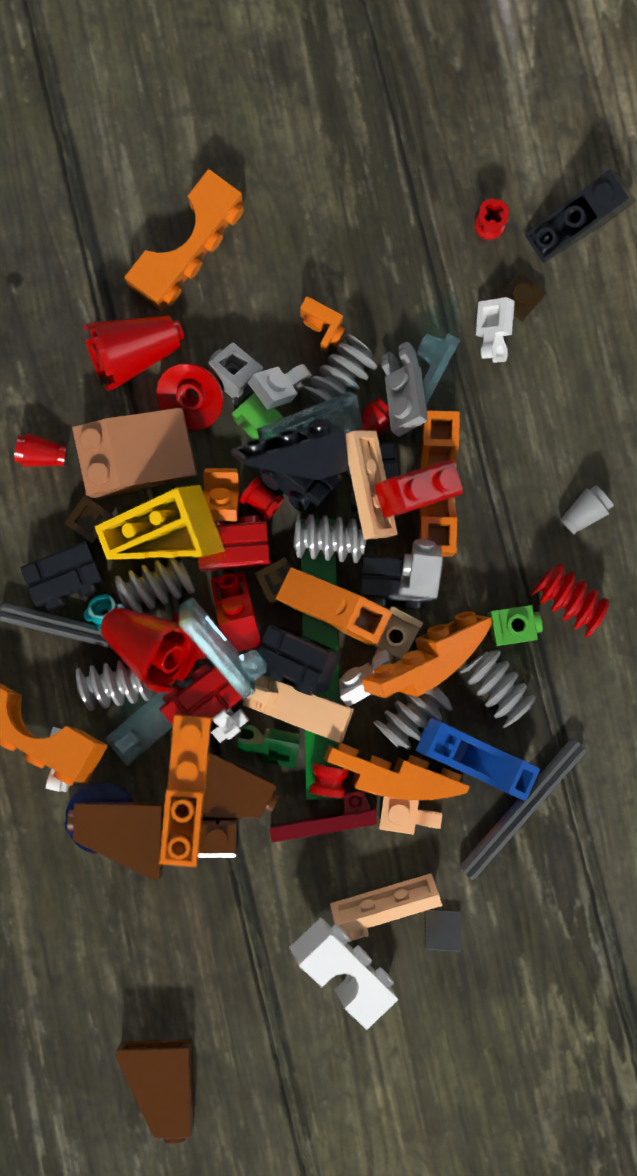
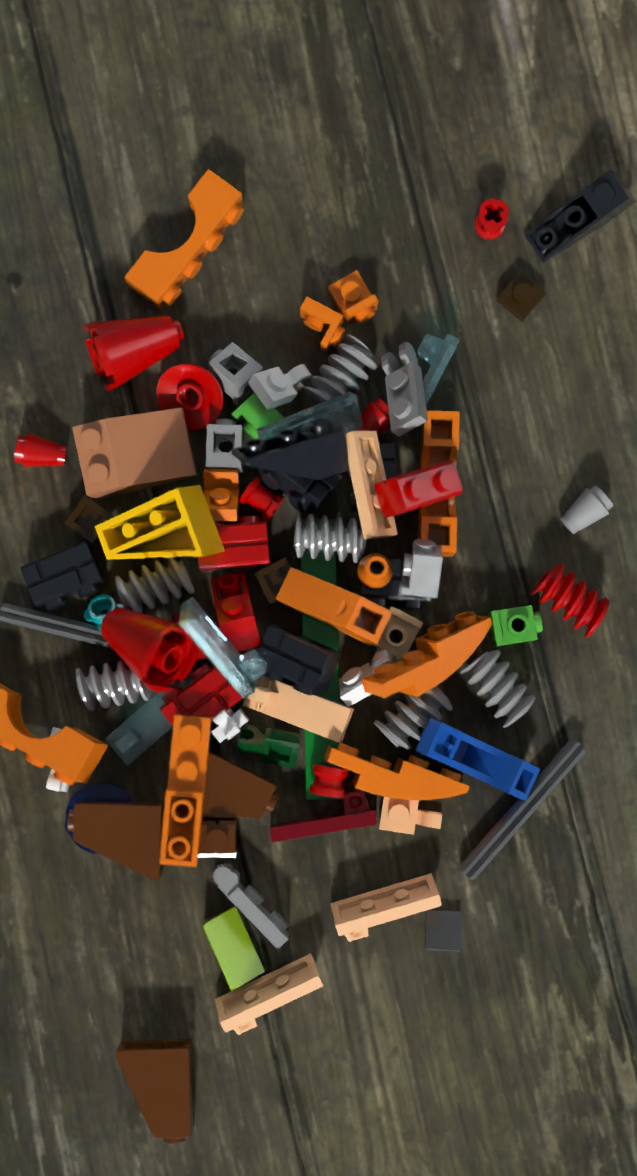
white arch [289,918,398,1029] -> none
white plate [476,297,514,363] -> none
none -> lime slope [202,906,265,991]
none -> light grey brick [206,419,244,472]
none -> light grey hinge [212,862,289,948]
none -> light nougat hinge [215,953,324,1035]
none -> orange bracket [327,270,378,325]
none -> orange cone [357,553,393,589]

